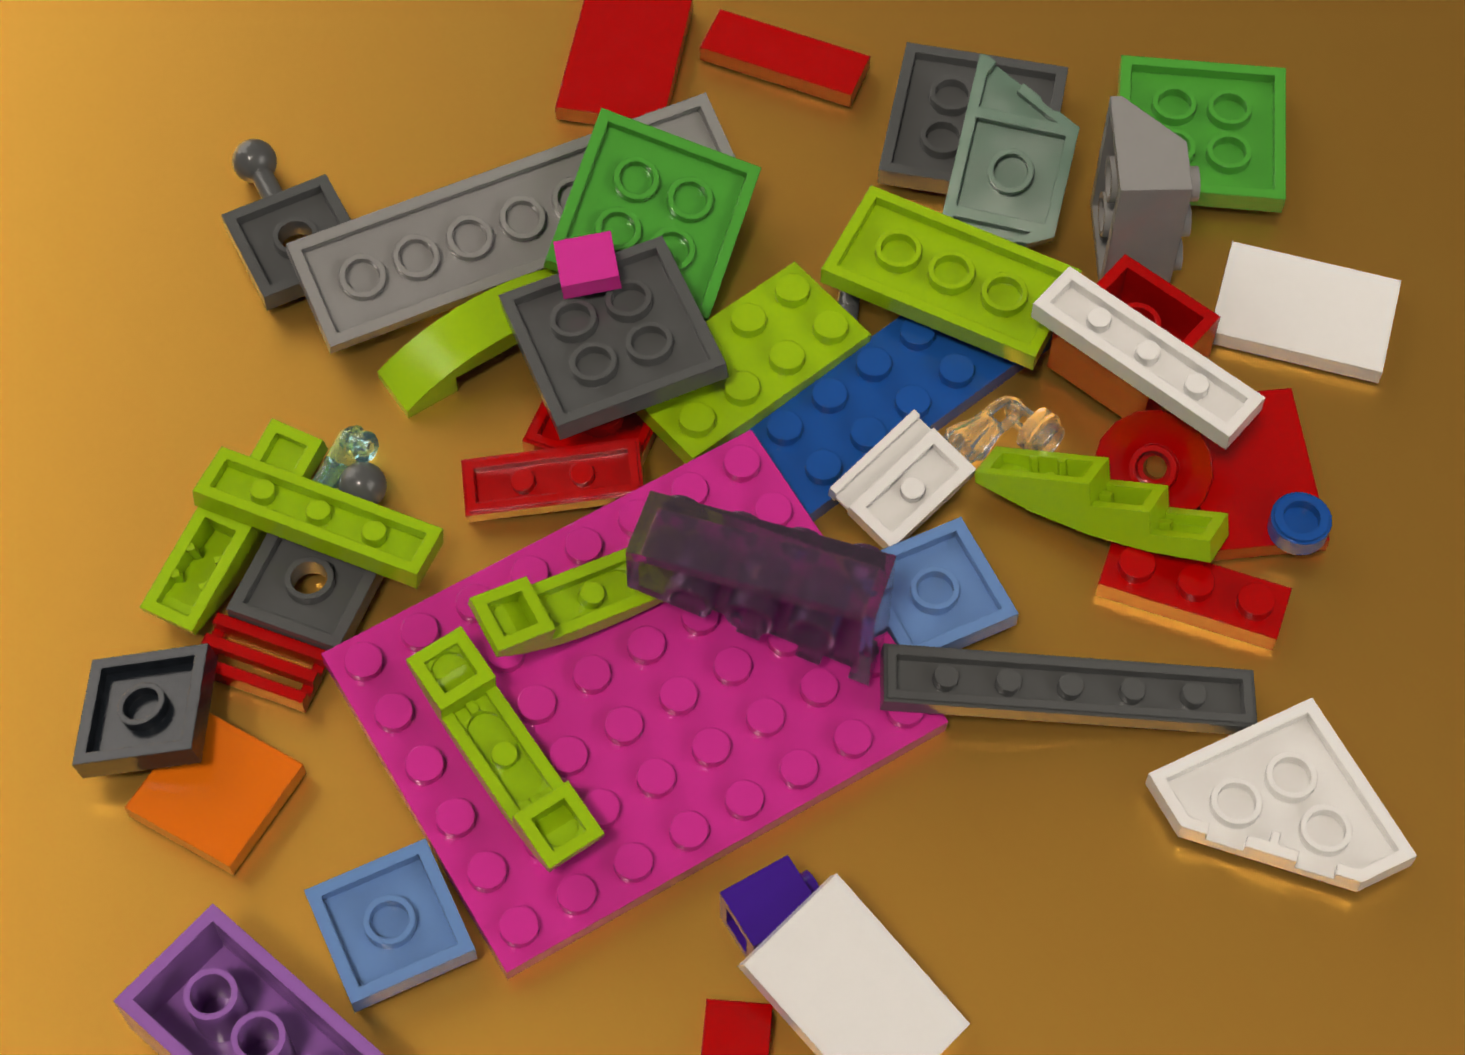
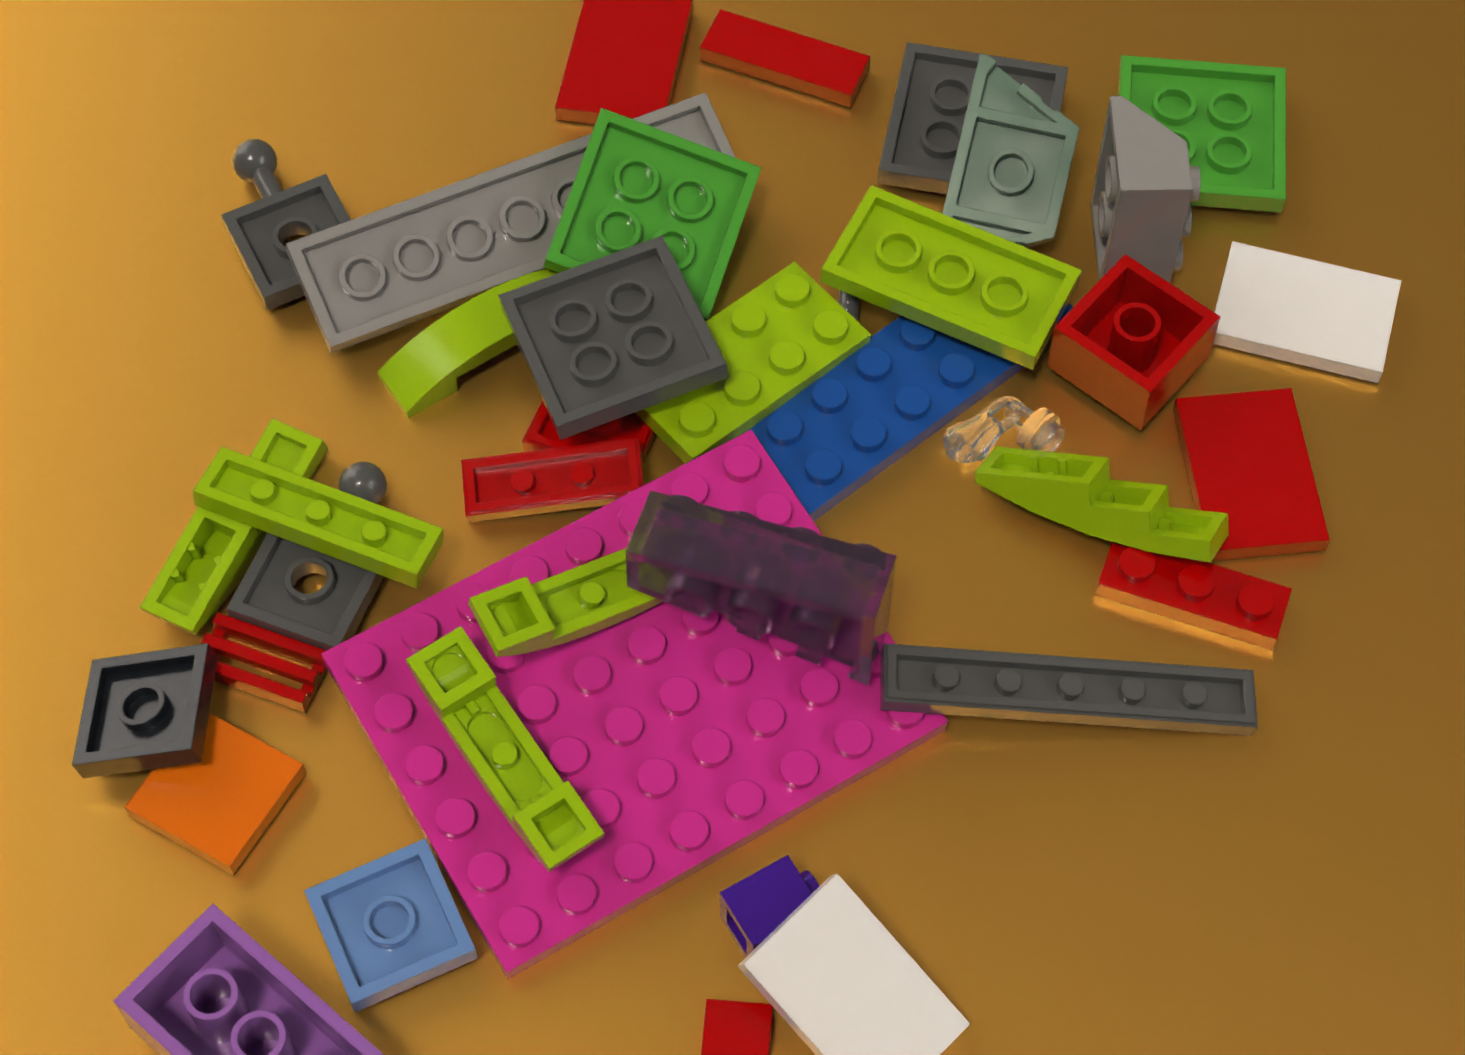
clear light blue arm [312,425,379,490] -> none
dark pink tile [553,230,622,299] -> none
white plate [828,409,976,549] -> none
medium blue plate [852,517,1019,649] -> none
white plate [1031,266,1265,450] -> none
red dish [1095,409,1213,510] -> none
white plate [1145,698,1417,892] -> none
blue tile [1267,492,1332,555] -> none

